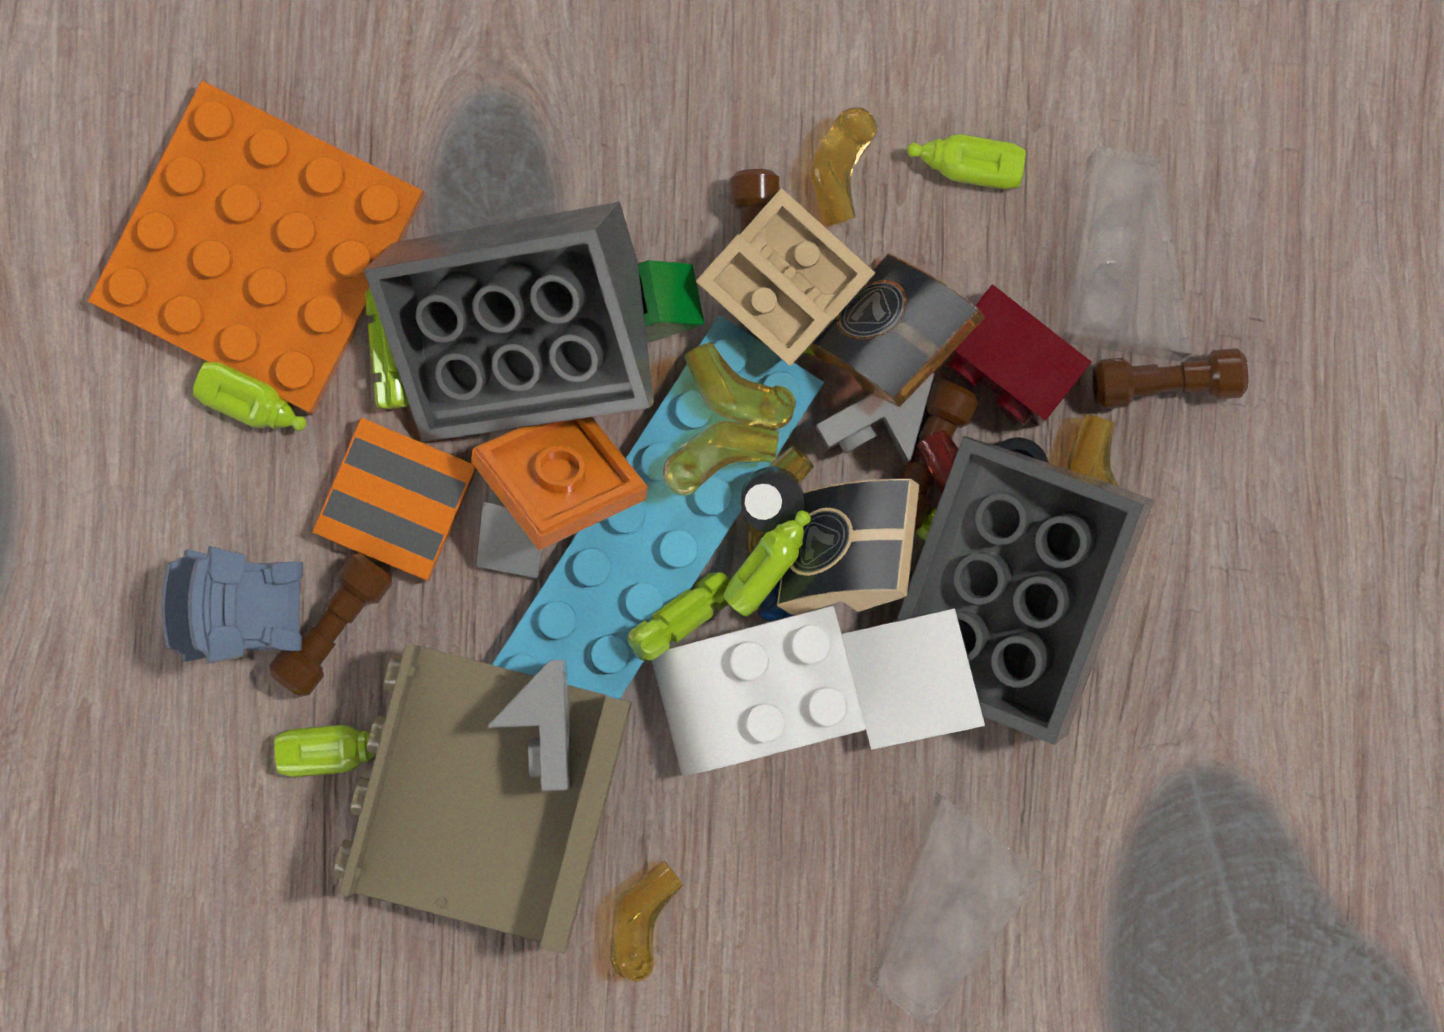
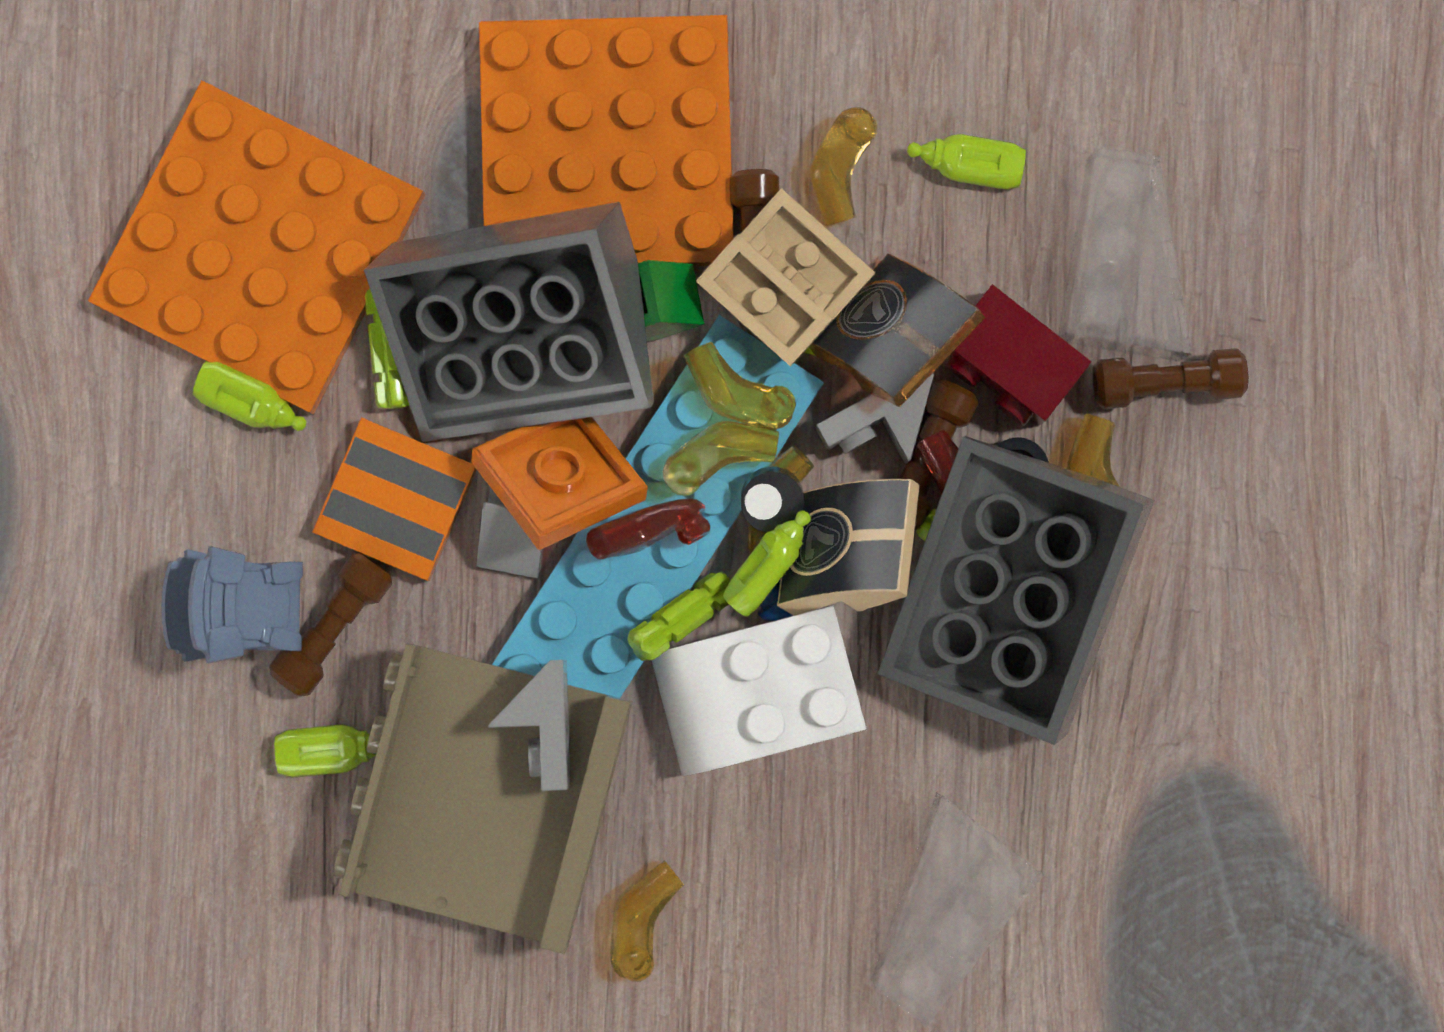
white sticker [841,609,985,750] -> none
none -> orange plate [479,15,733,266]
none -> clear red arm [586,498,711,559]

